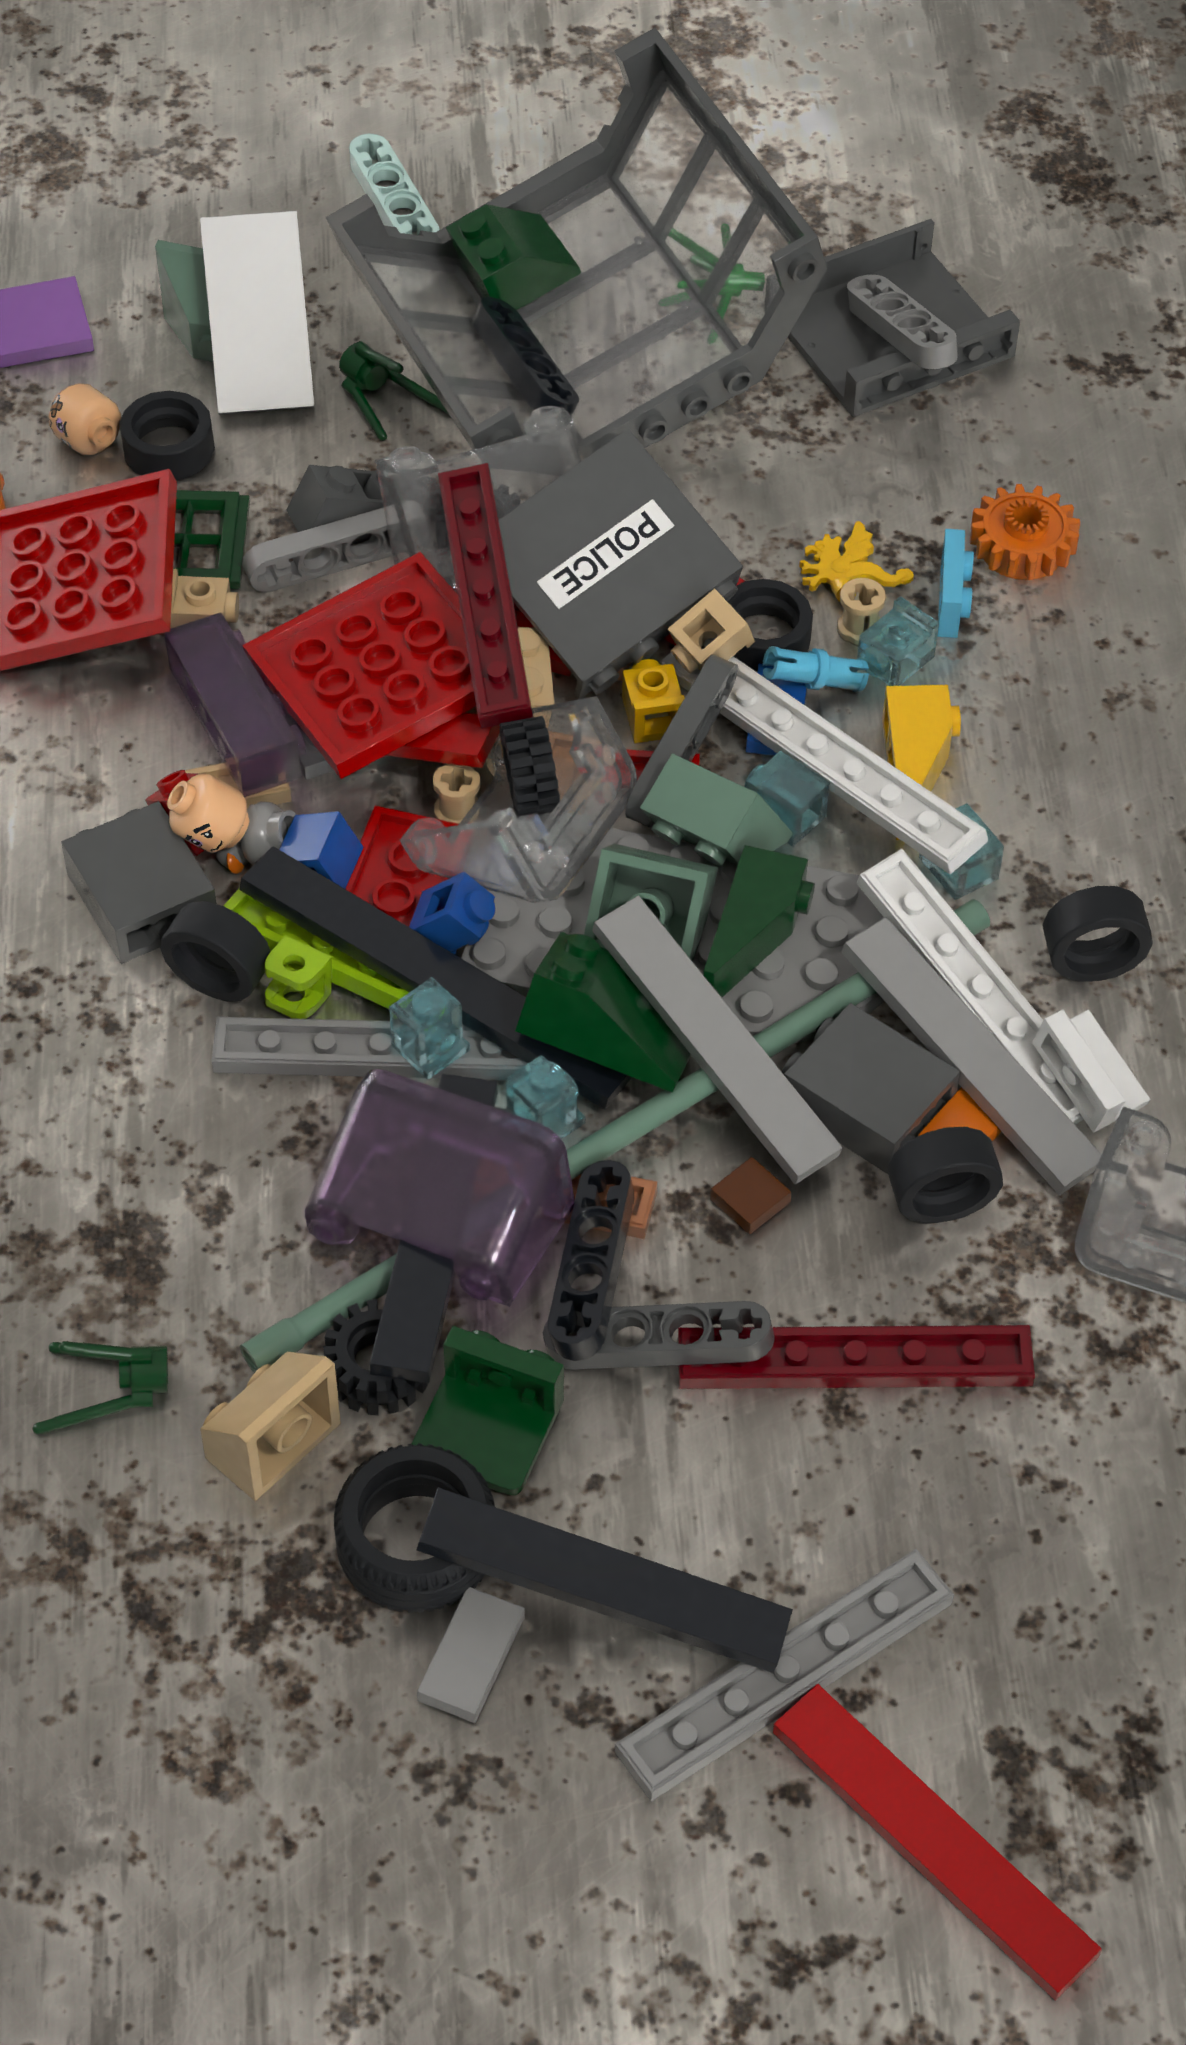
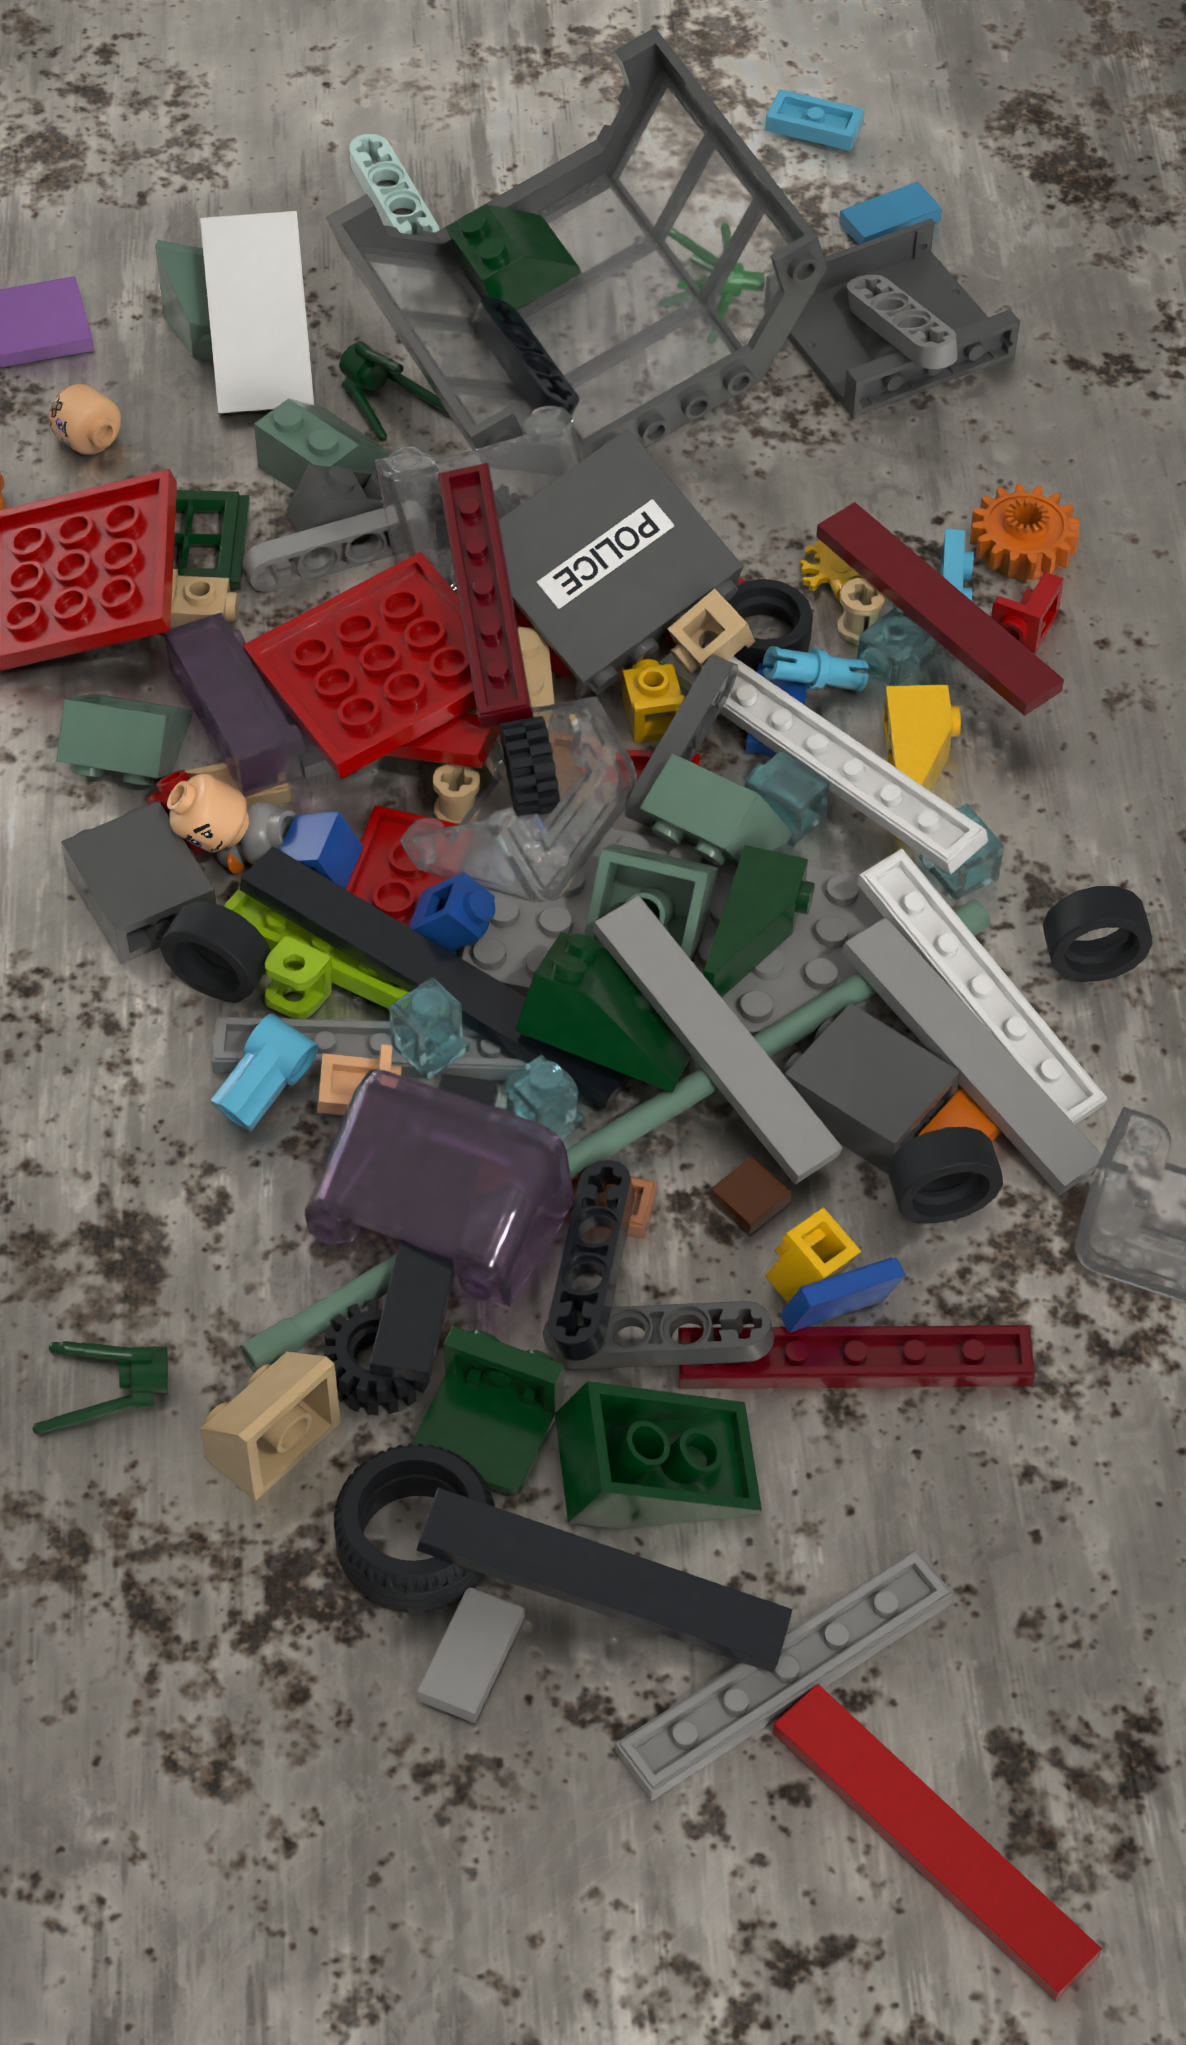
black tyre [119,390,215,480] -> none
white panel [1032,1009,1151,1133] -> none
none -> sand green slope [56,693,192,785]
none -> medium azure piece [210,1013,319,1132]
none -> sand green slope [254,398,395,491]
none -> light nougat bracket [317,1044,402,1120]
none -> dark green slope [555,1381,762,1529]
none -> medium azure plate [765,89,865,151]
none -> yellow brick [765,1207,862,1303]
none -> blue tile [780,1257,906,1333]
none -> dark red tile [816,502,1064,716]
none -> dark azure tile [839,182,942,245]
none -> red bracket [991,572,1064,653]

